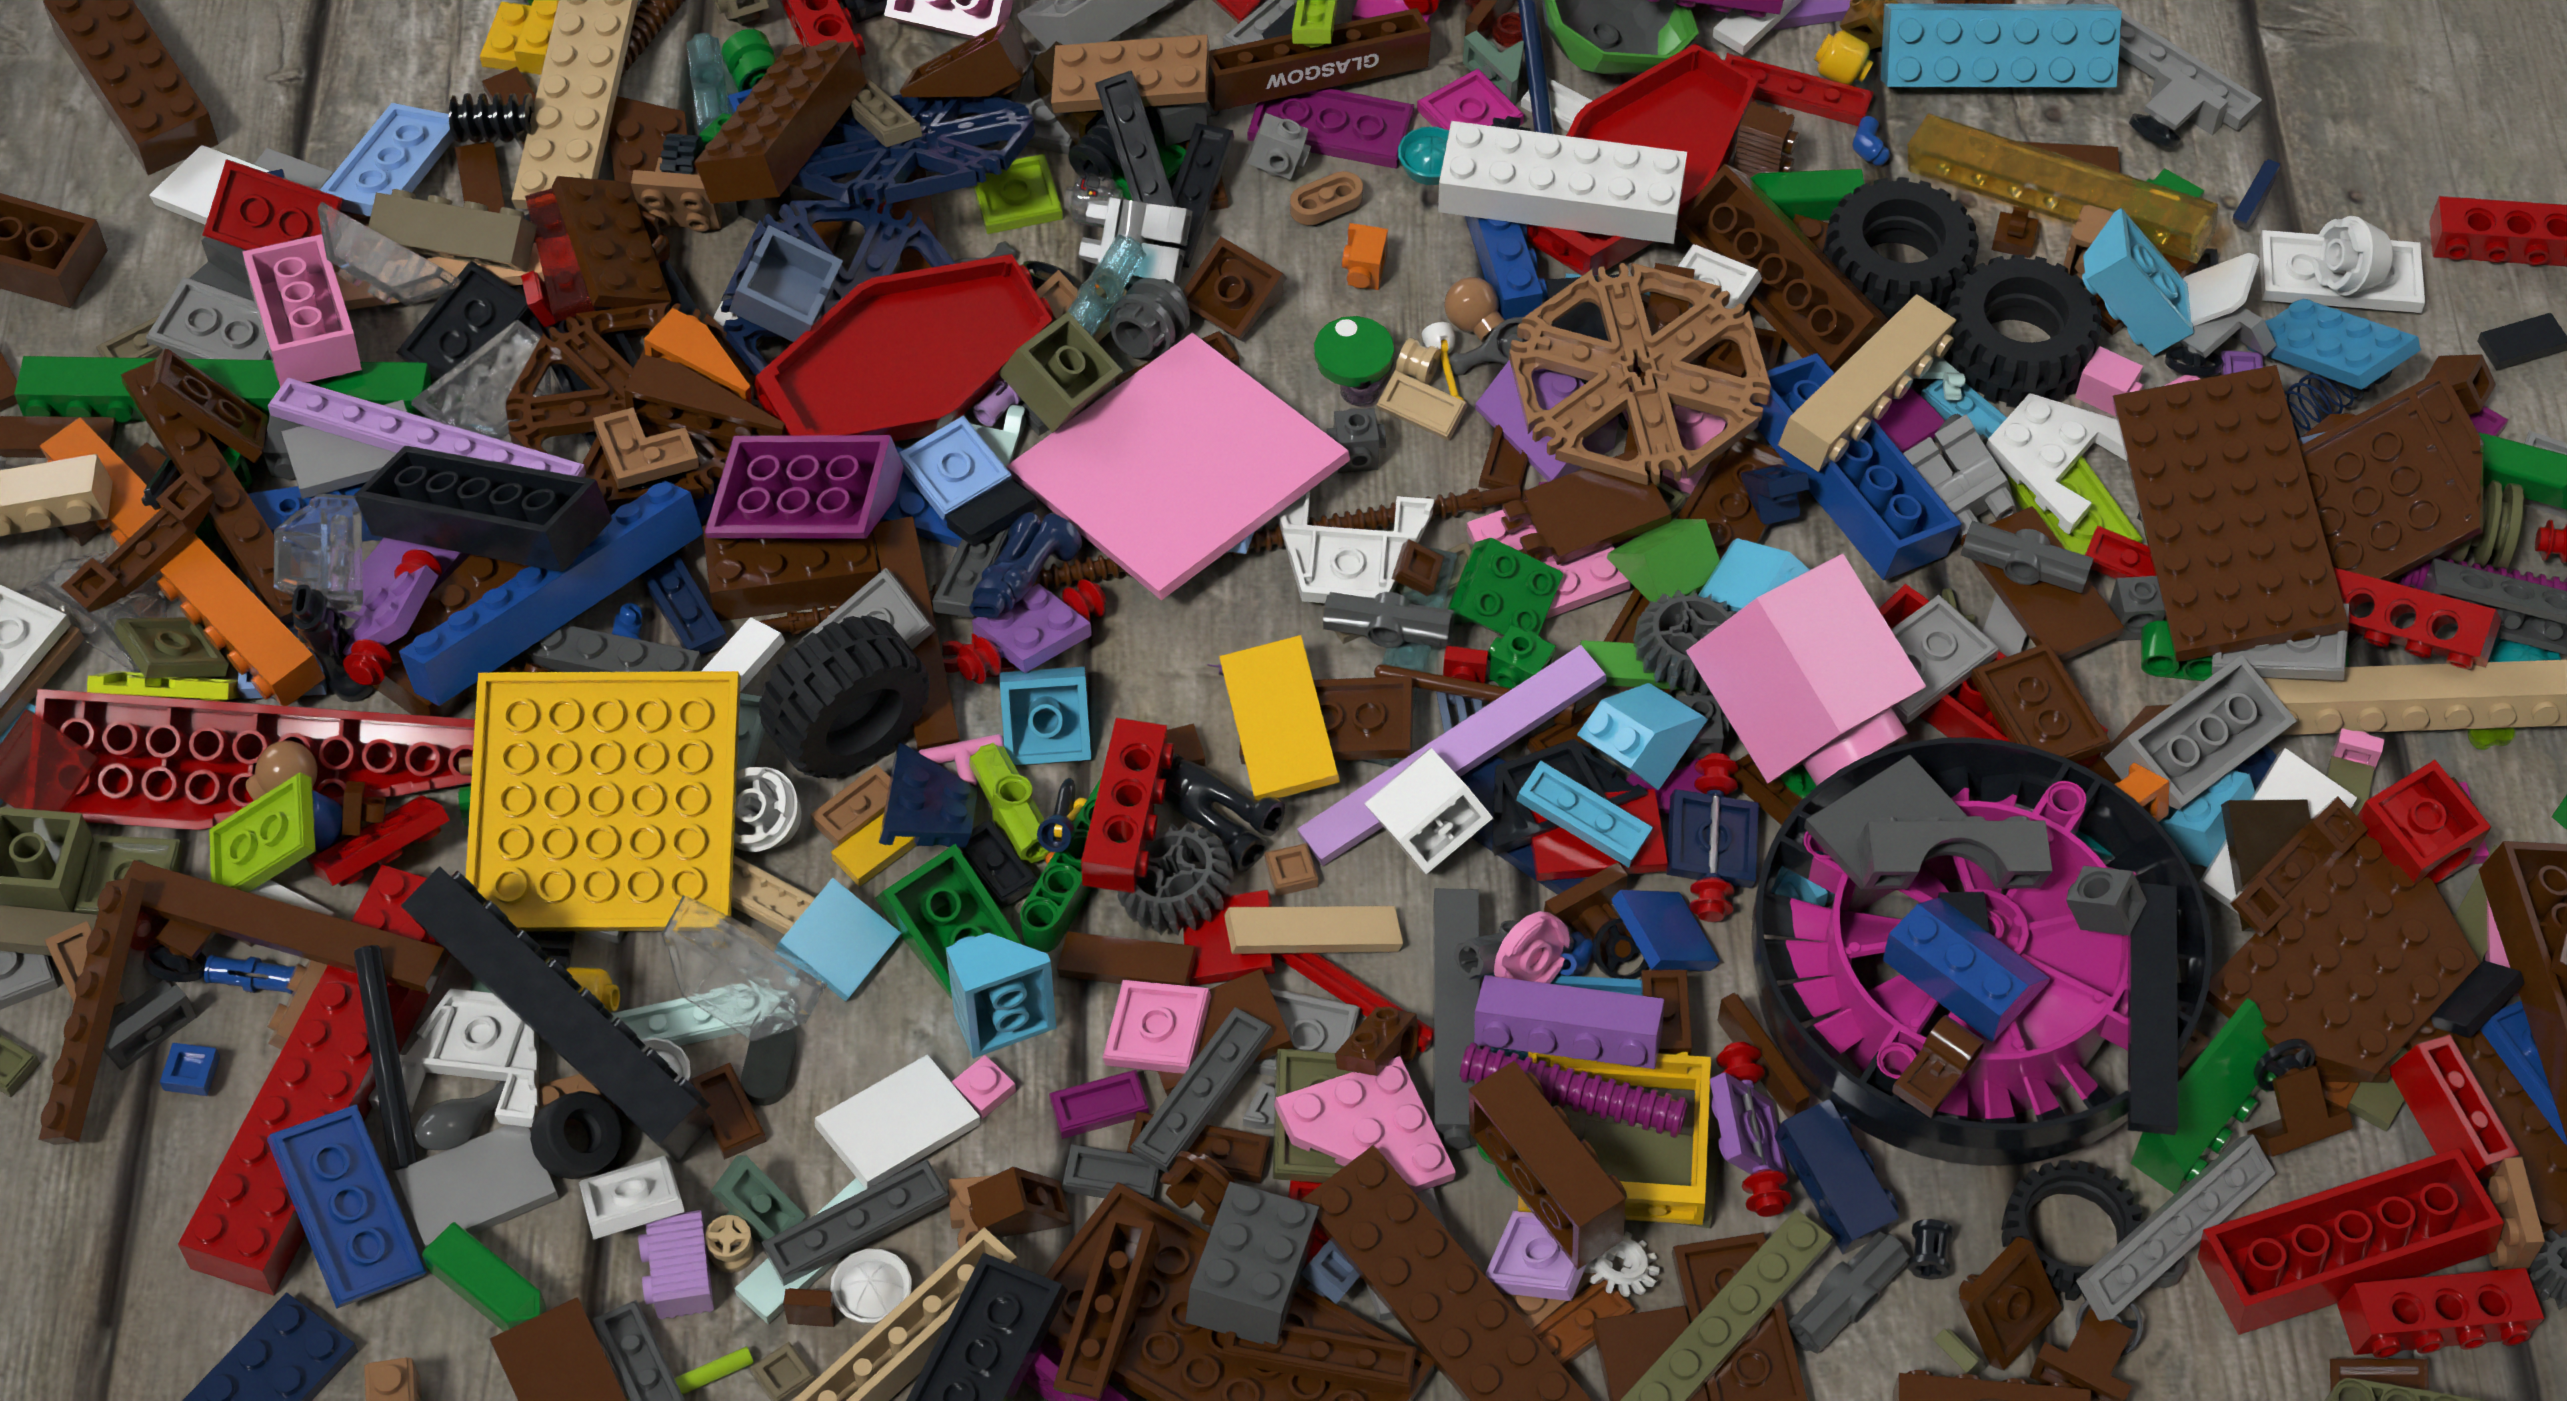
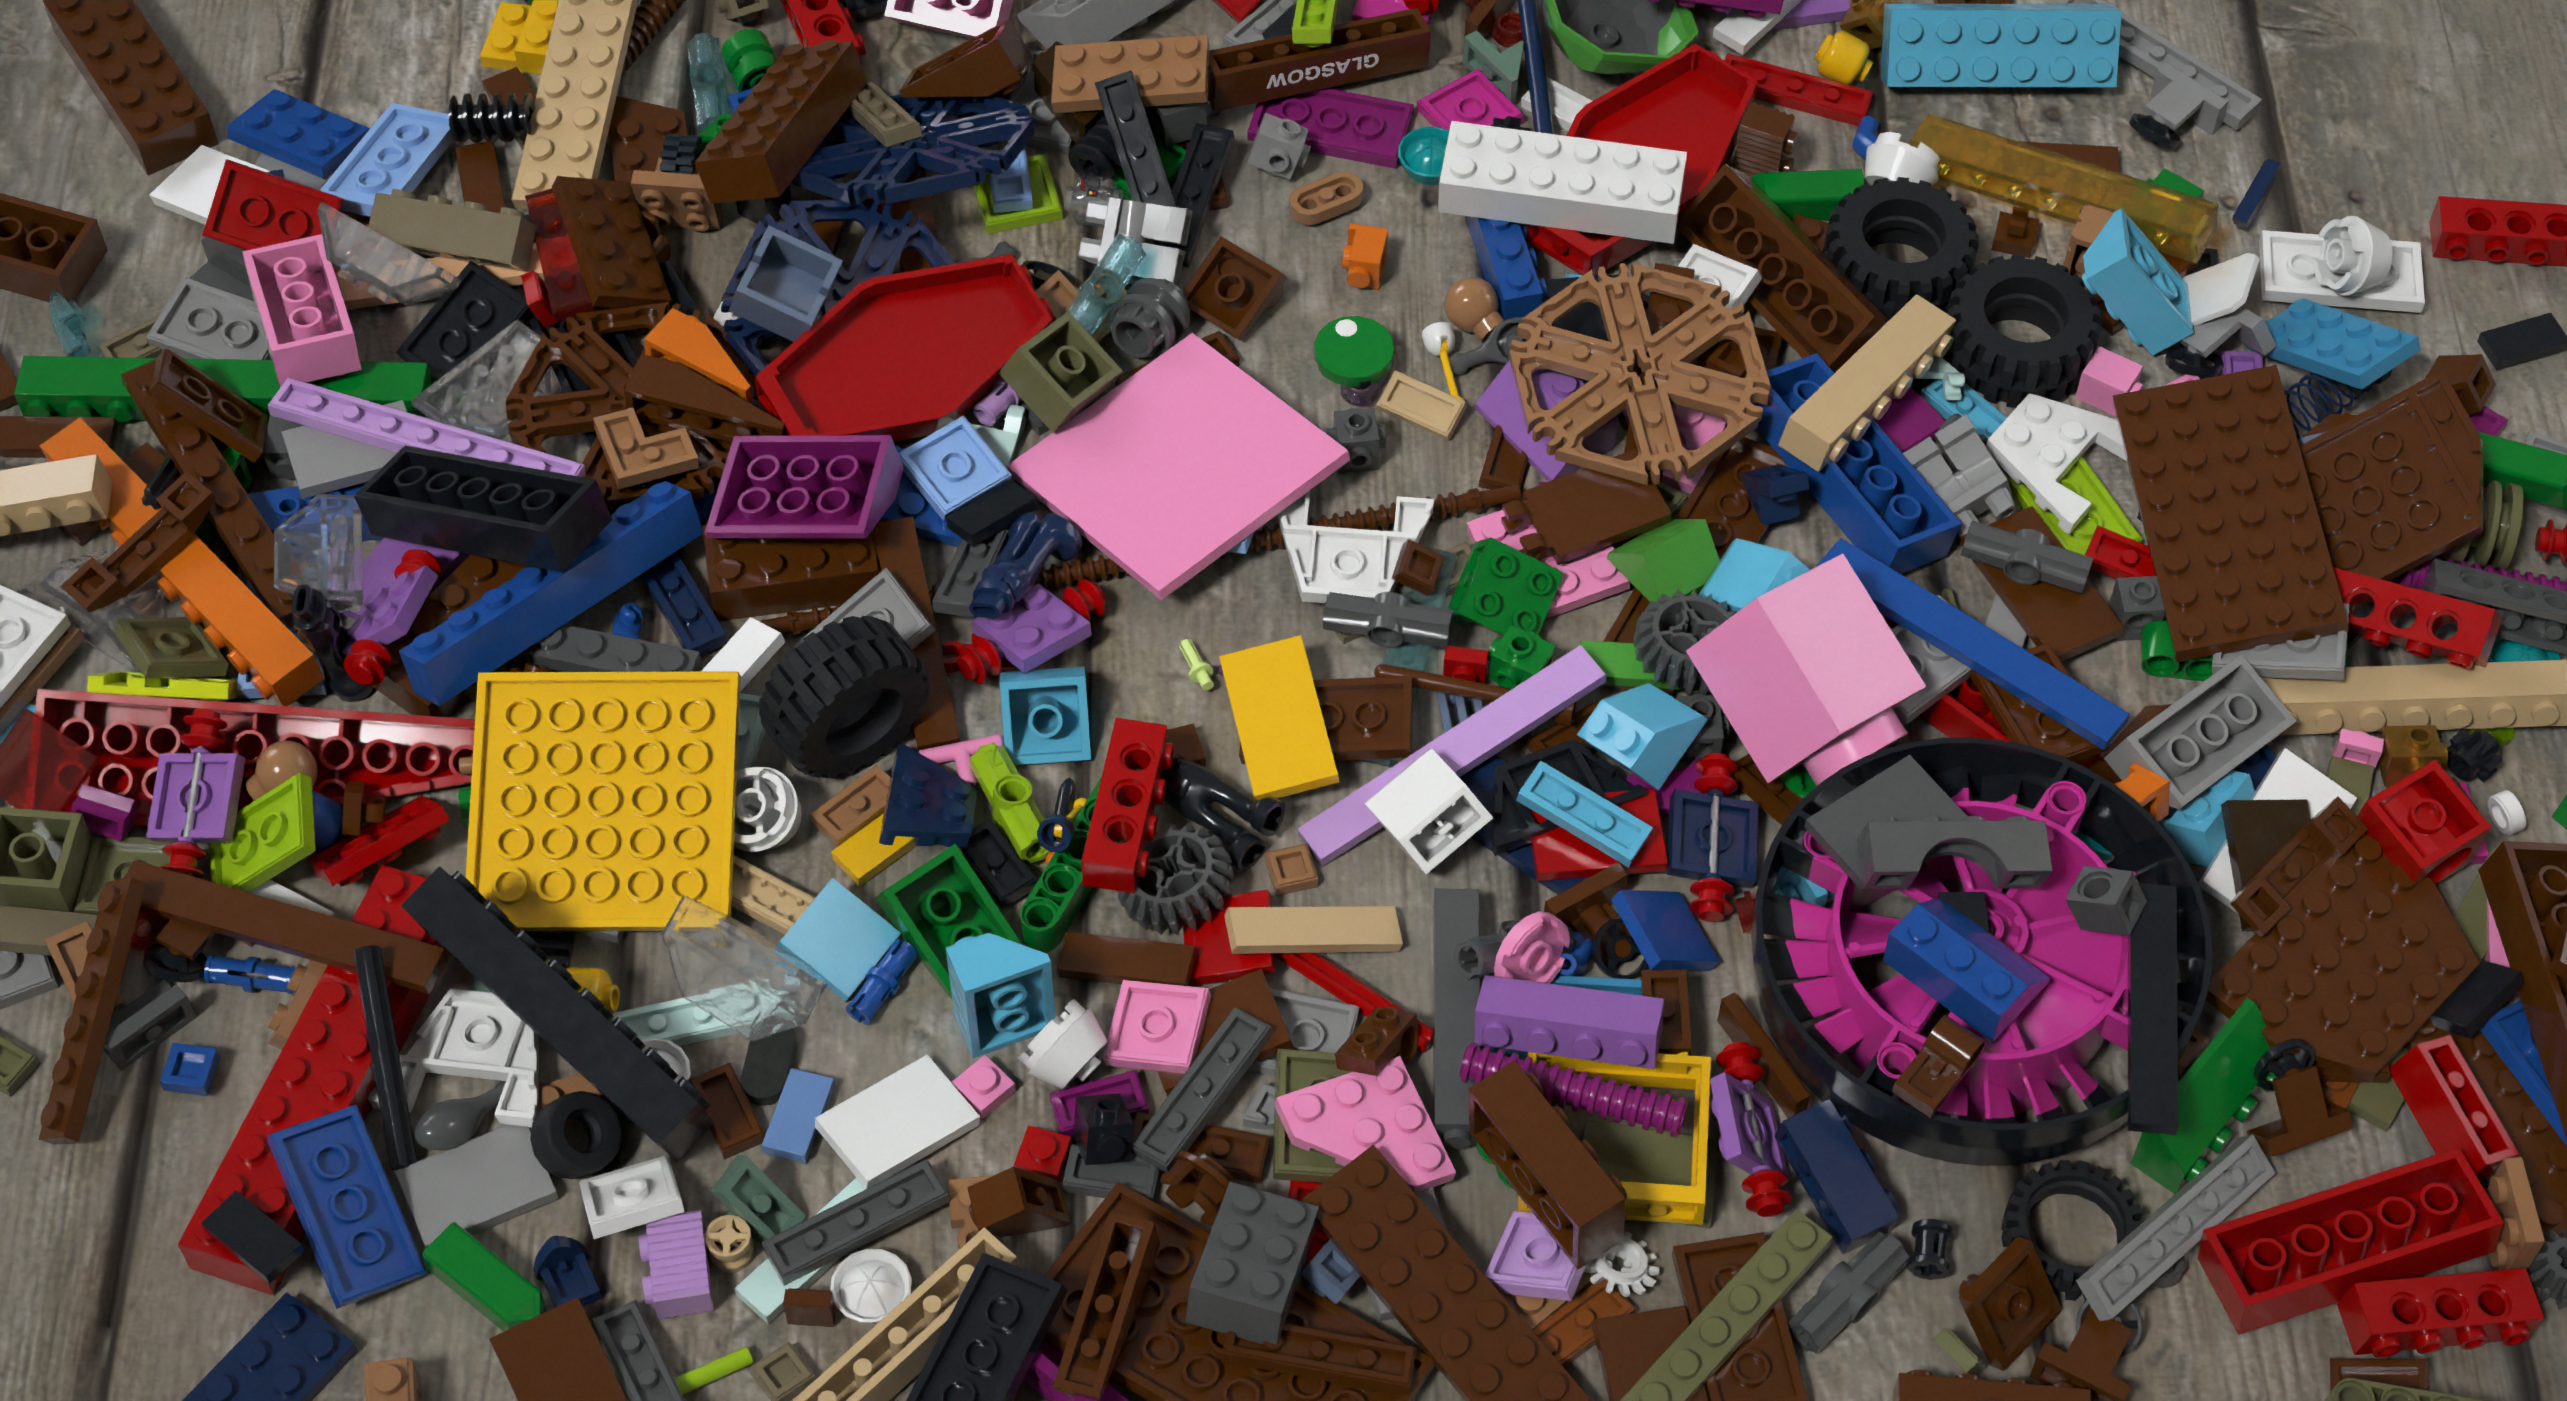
tan wheel [1395,338,1441,385] -> none
none -> clear light blue slope [49,290,91,357]
none -> magenta piece [71,784,141,842]
none -> medium lavender plate [146,709,245,878]
none -> black tile [201,1190,304,1284]
none -> blue plate [227,89,369,179]
none -> dark blue tile [533,1236,602,1308]
none -> medium blue tile [761,1068,835,1164]
none -> blue pin [846,939,919,1025]
none -> light blue tile [990,147,1033,213]
none -> red plate [1014,1125,1072,1181]
none -> white cone [1018,999,1108,1090]
none -> black brick [1073,1093,1134,1165]
none -> yellowish green piece [1179,639,1214,691]
none -> clear red plate [1734,890,1755,933]
none -> blue tile [1817,538,2130,750]
none -> white cone [1864,132,1940,188]
none -> pearl gold brick [2378,725,2448,787]
none -> black gear [2447,729,2502,782]
none -> white tile [2488,790,2526,836]

